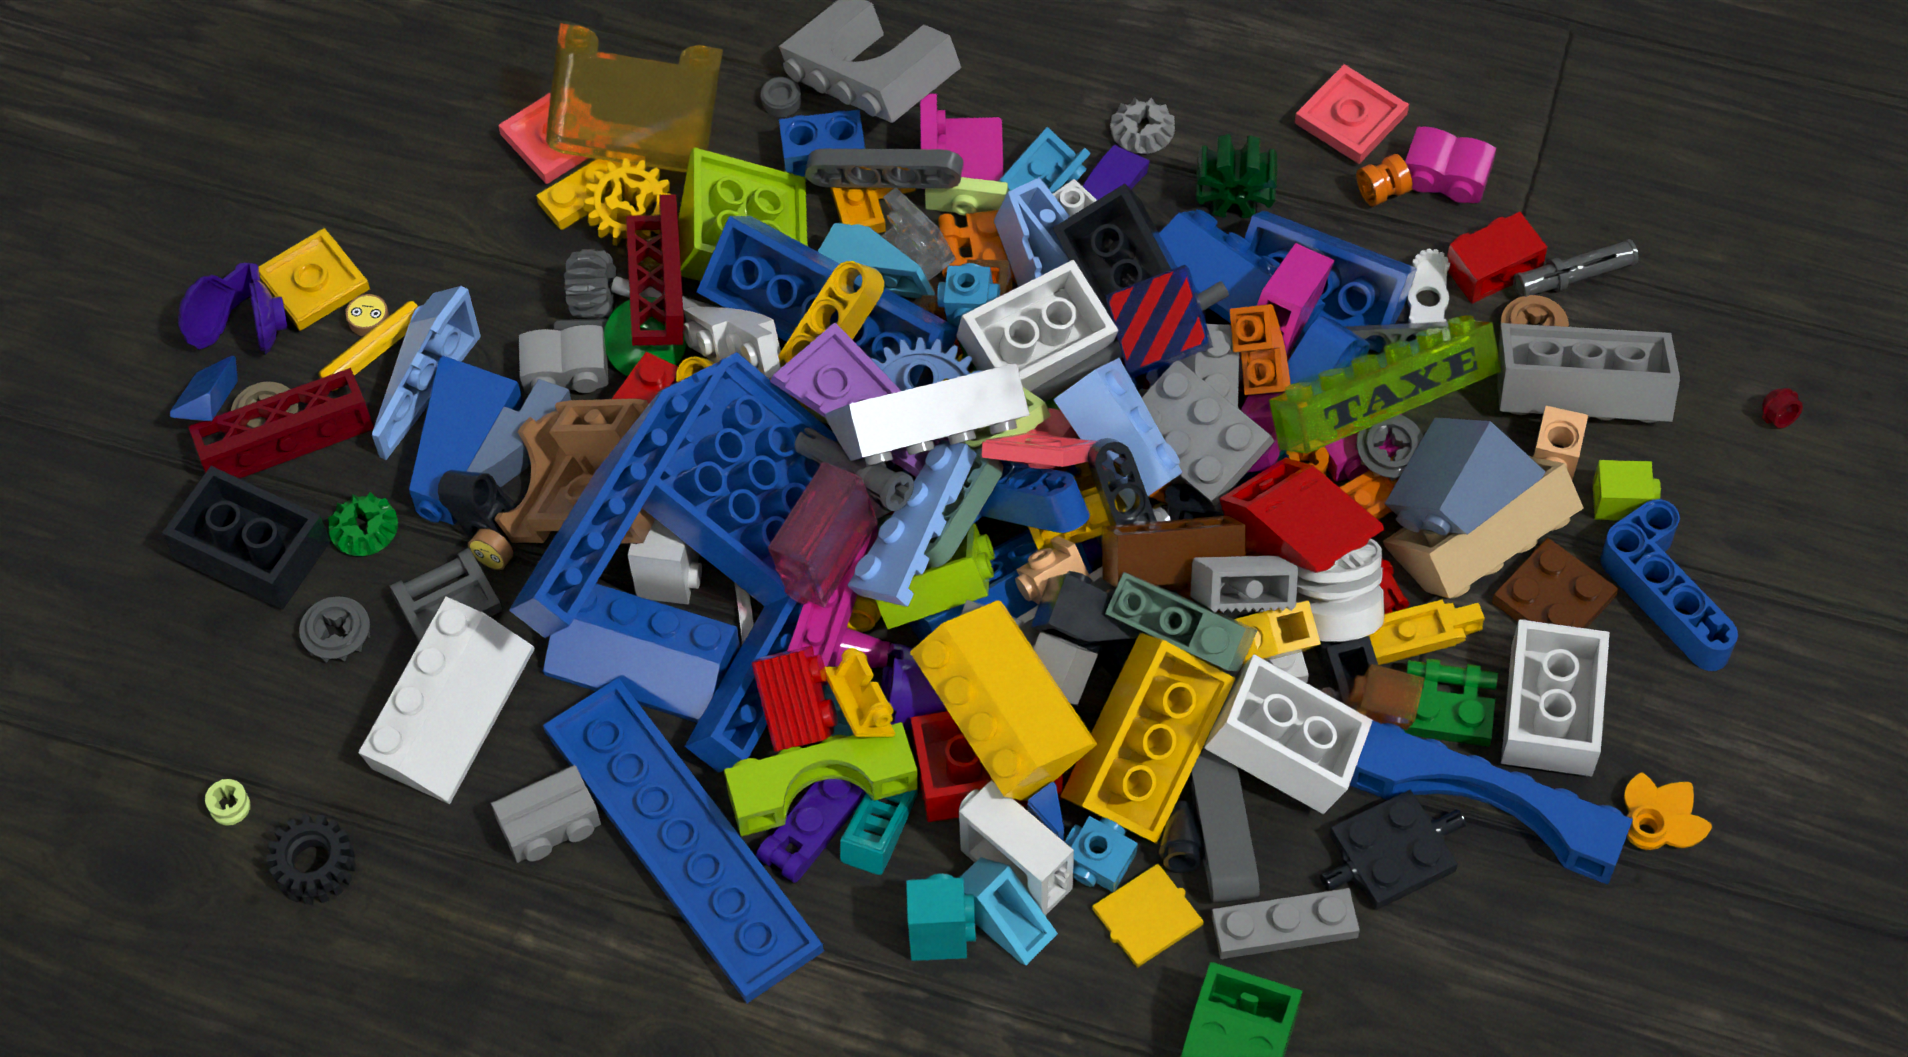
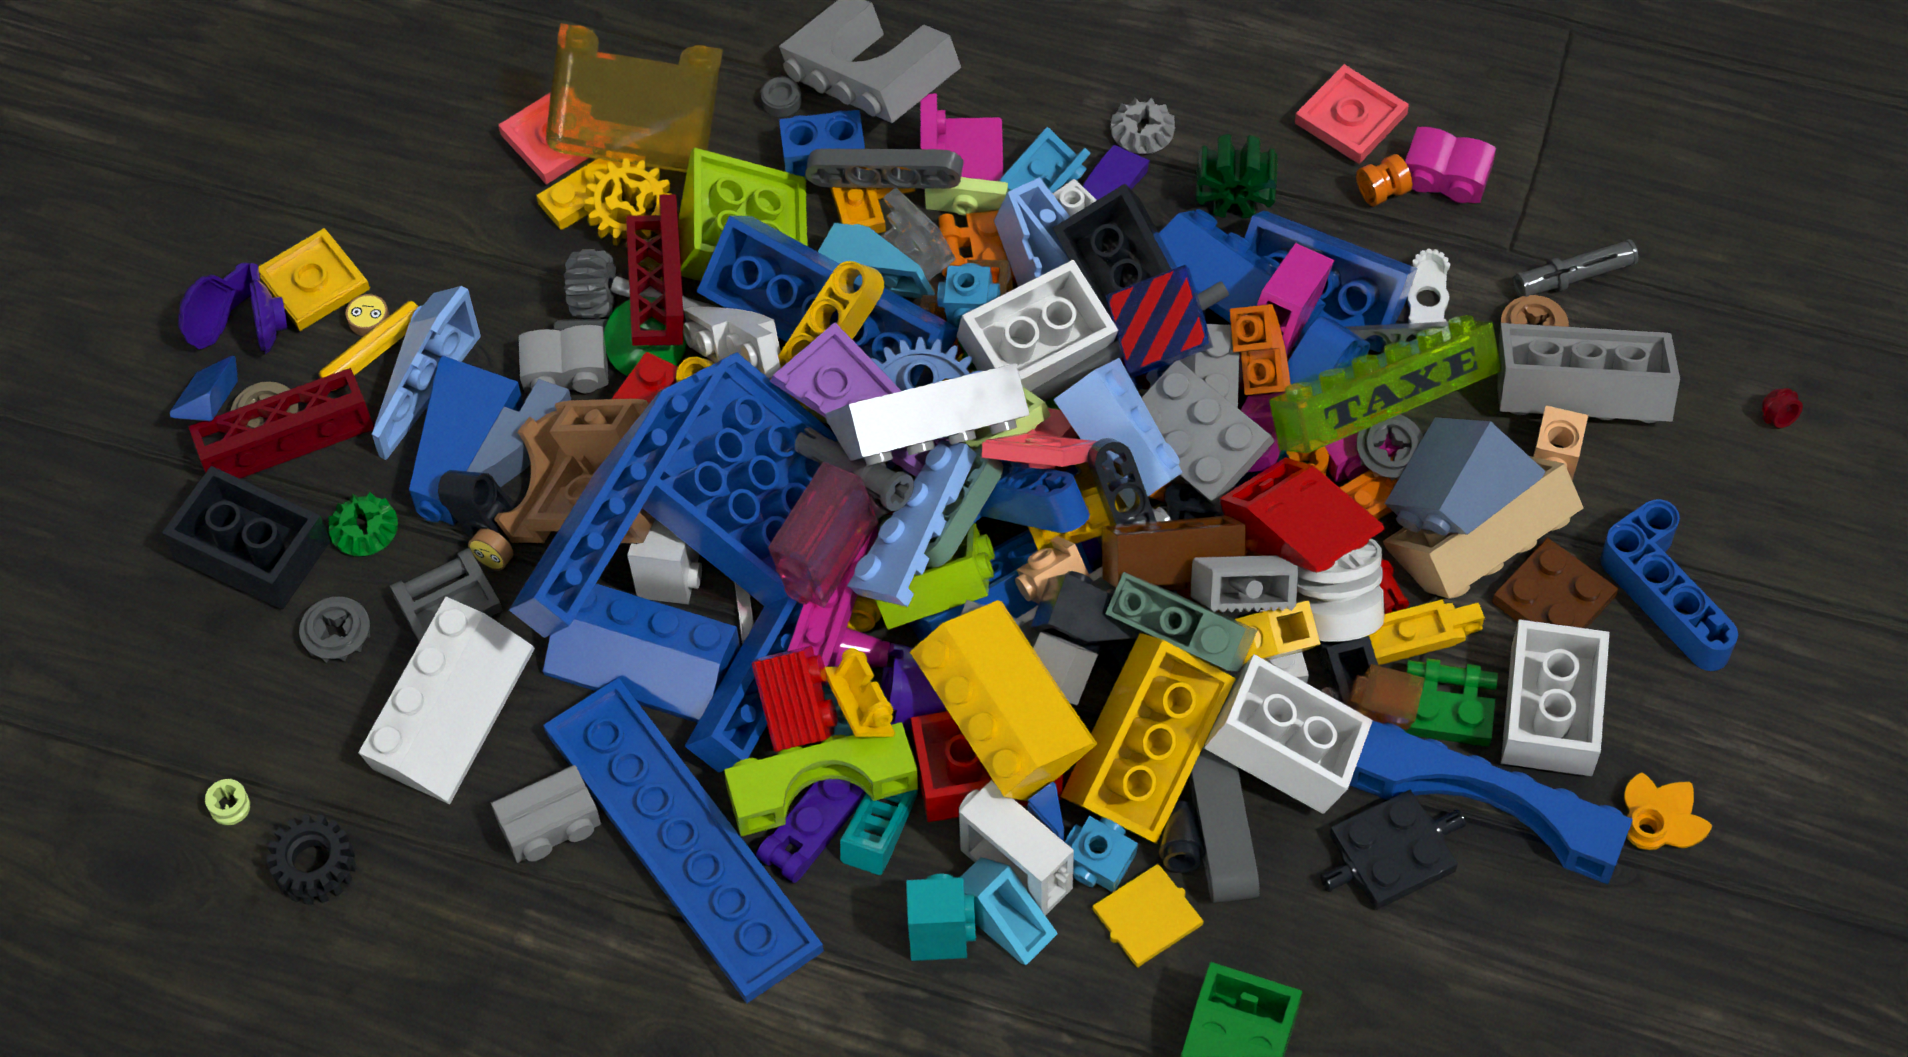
light grey plate [1212,888,1360,959] -> none
red brick [1447,212,1548,304] -> none
lime brick [1592,460,1661,520] -> none

